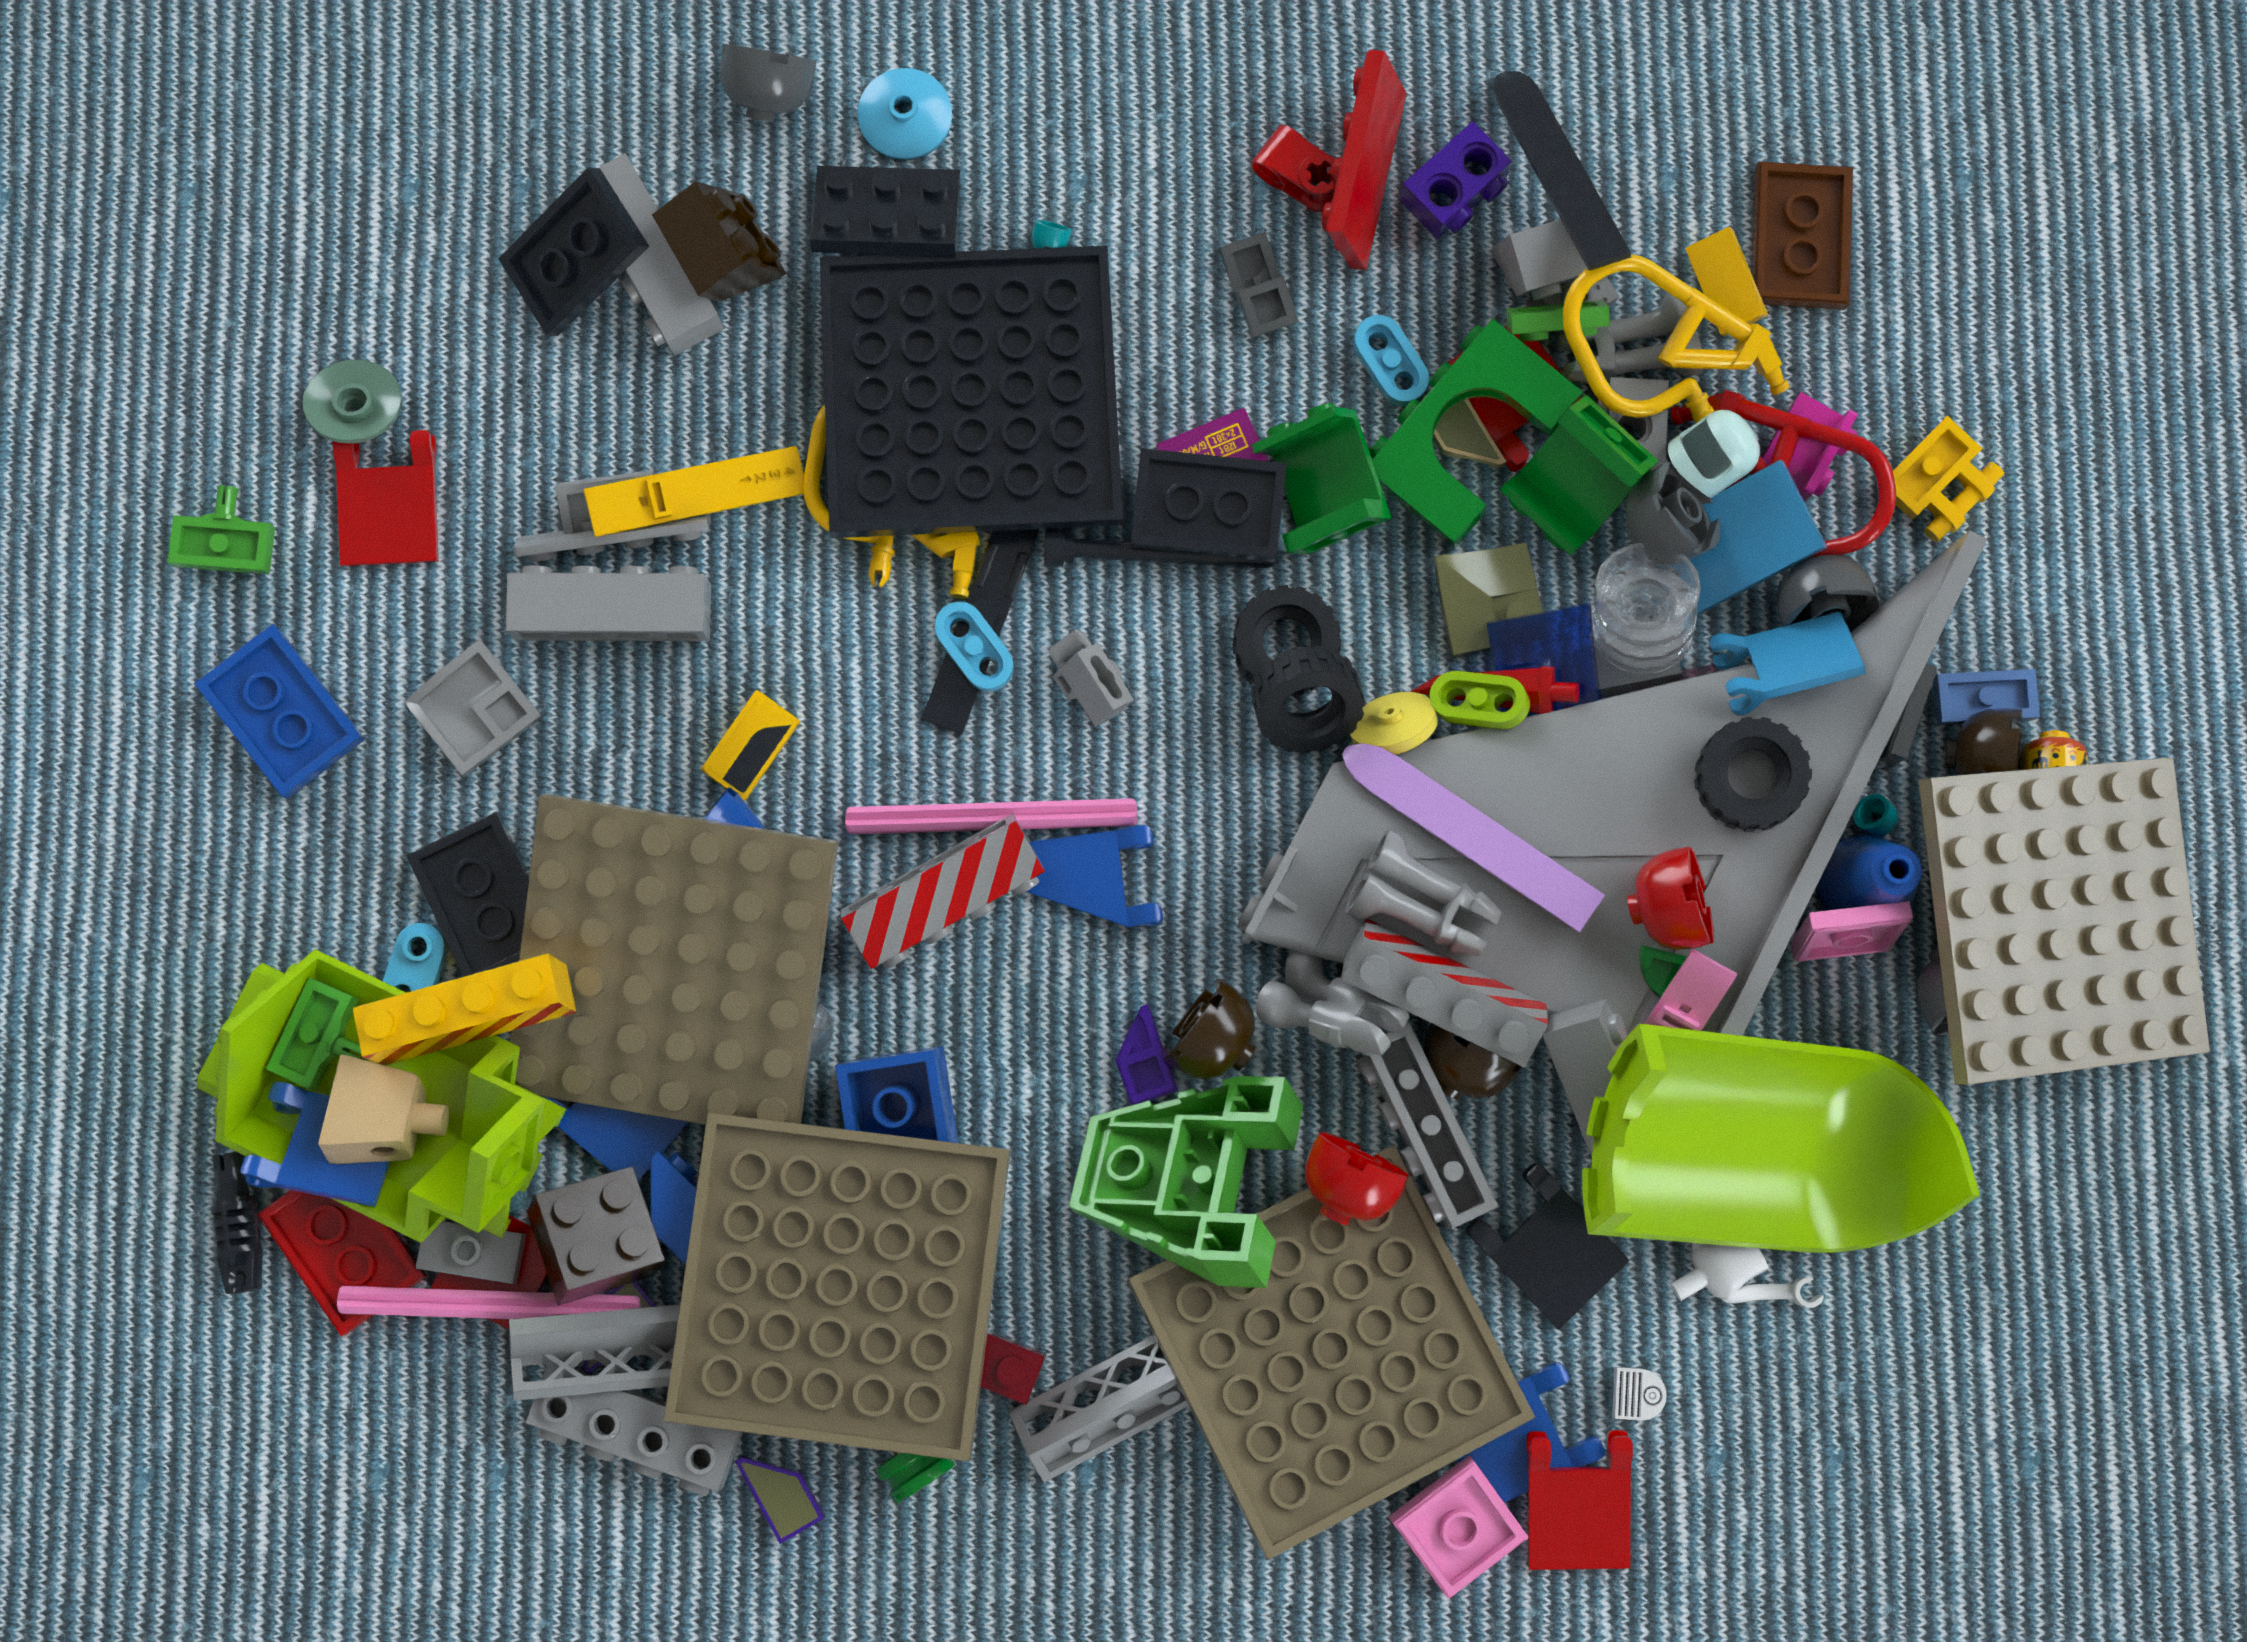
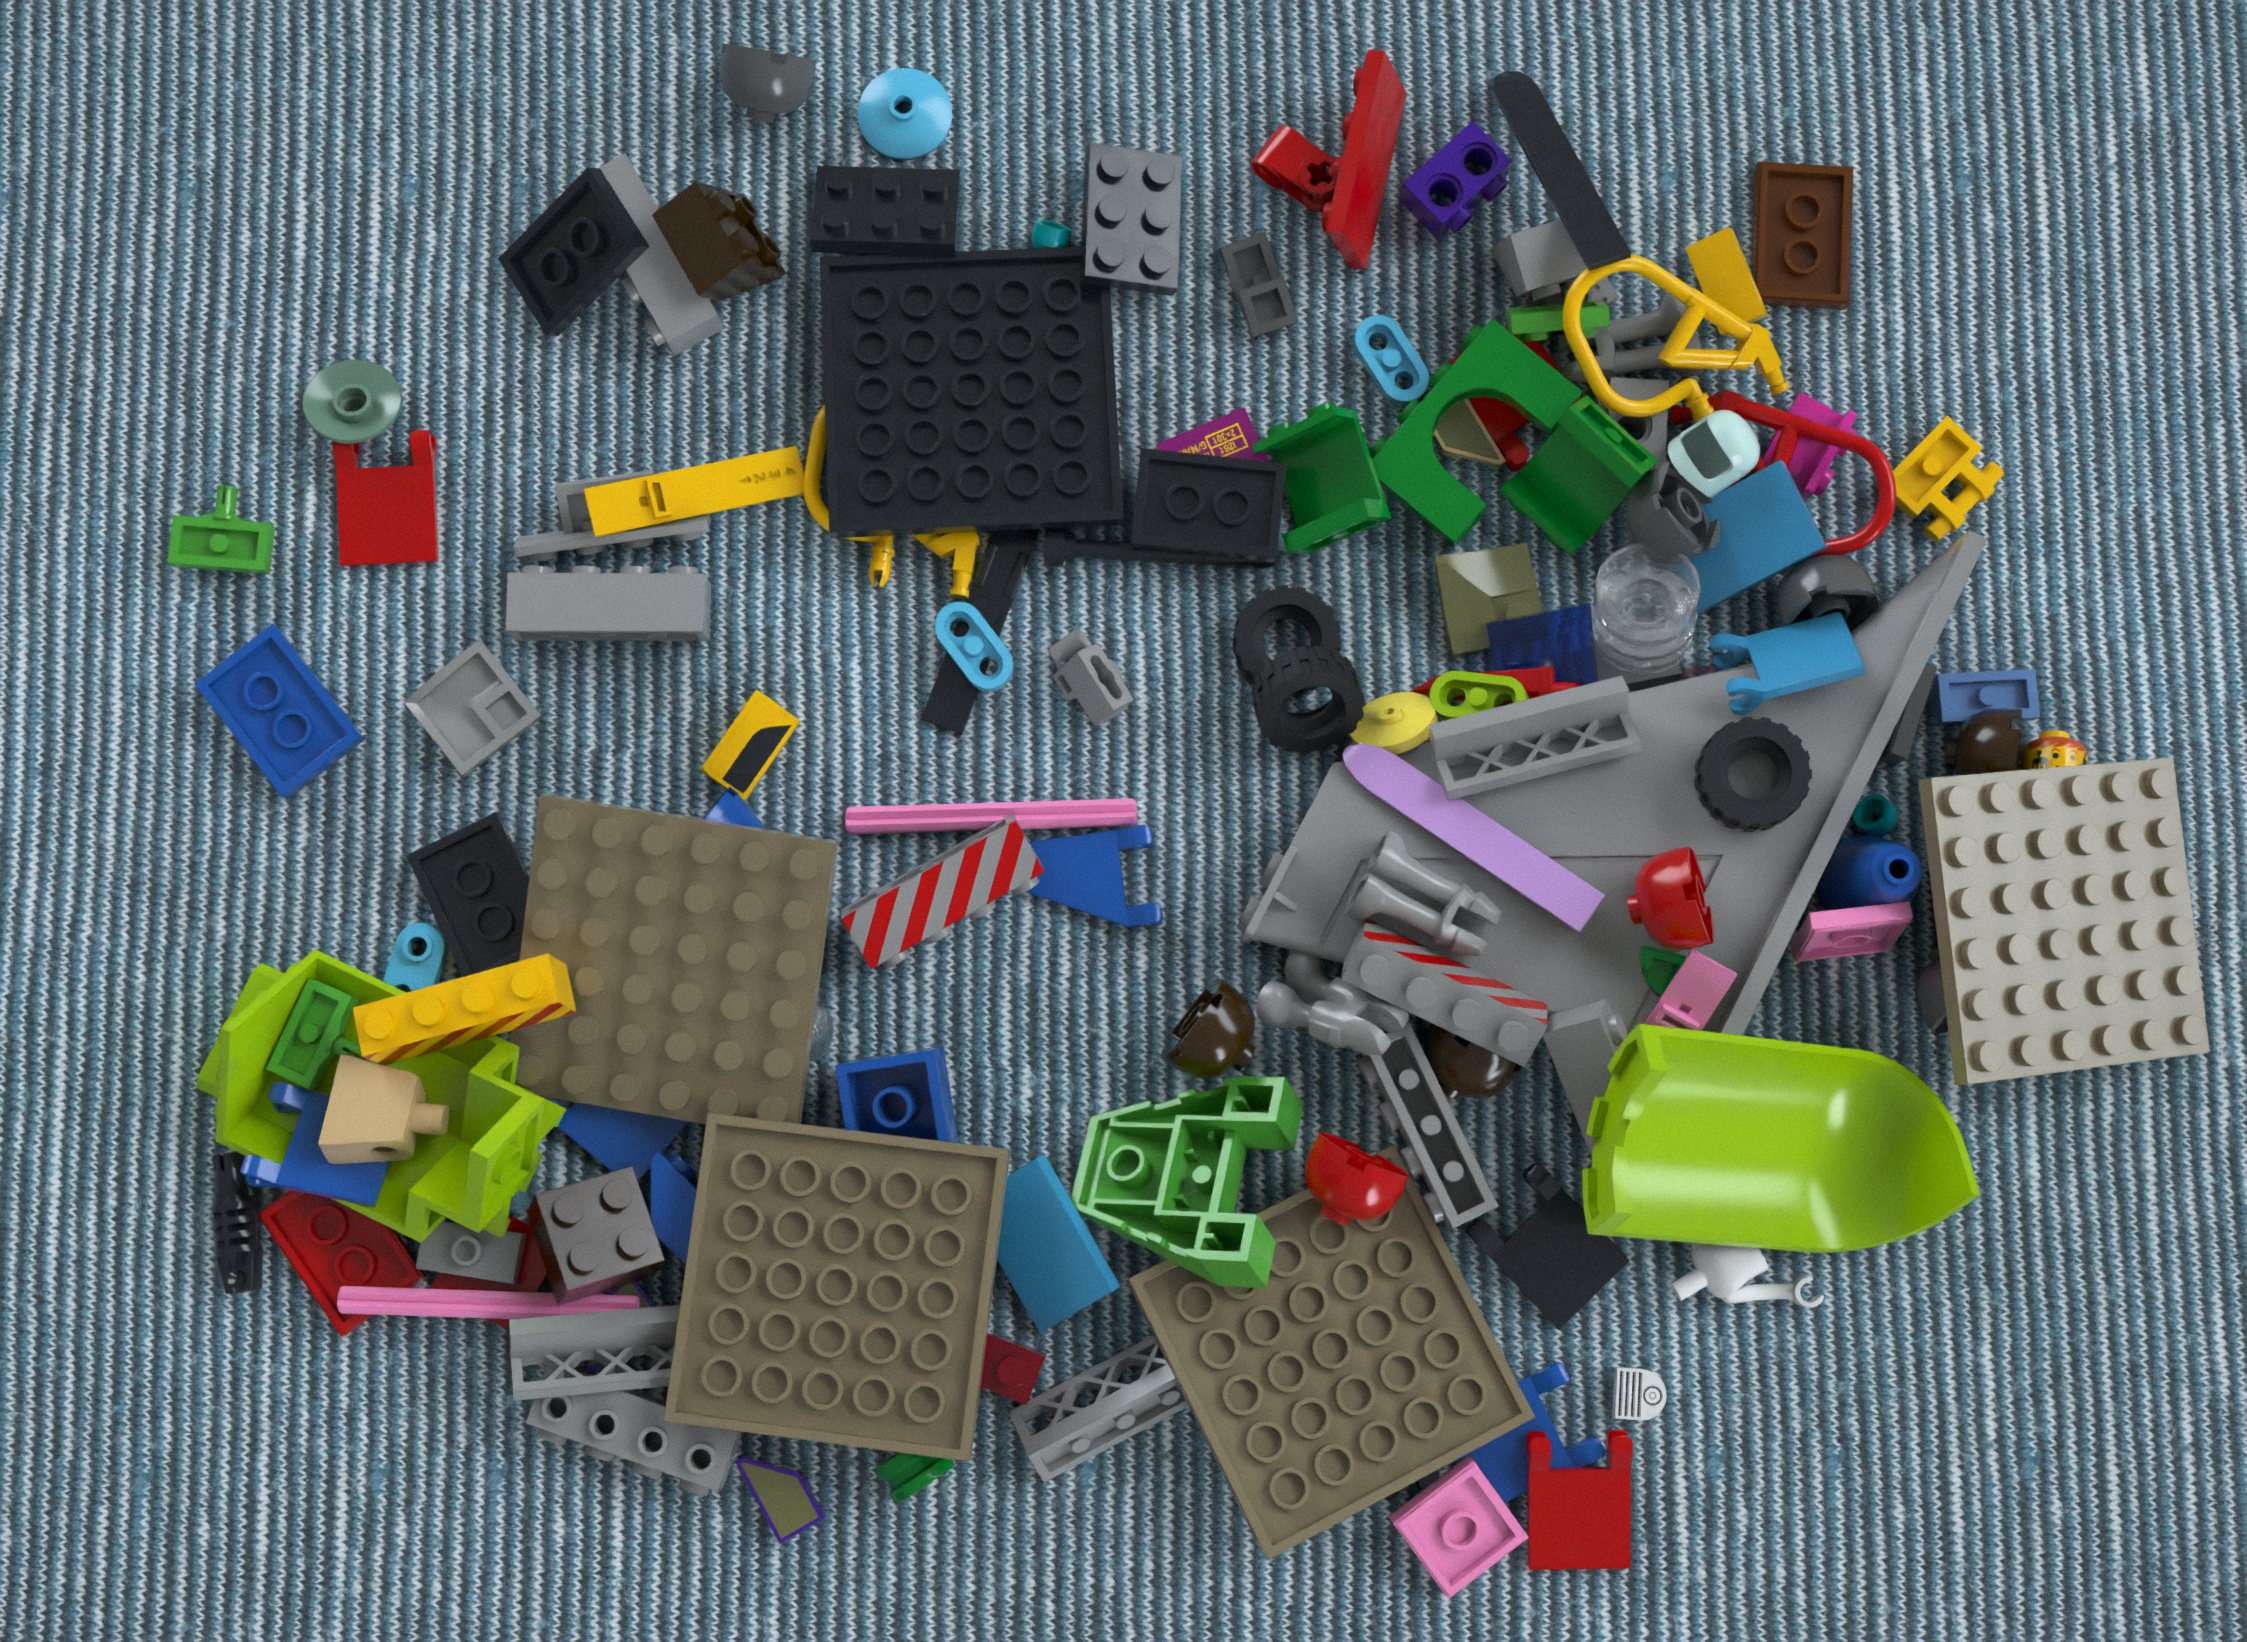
dark purple tile [1115,1004,1178,1105] -> none
none -> dark azure tile [997,1154,1121,1333]
none -> plate [1080,142,1182,296]
none -> light grey fence [1429,675,1641,801]

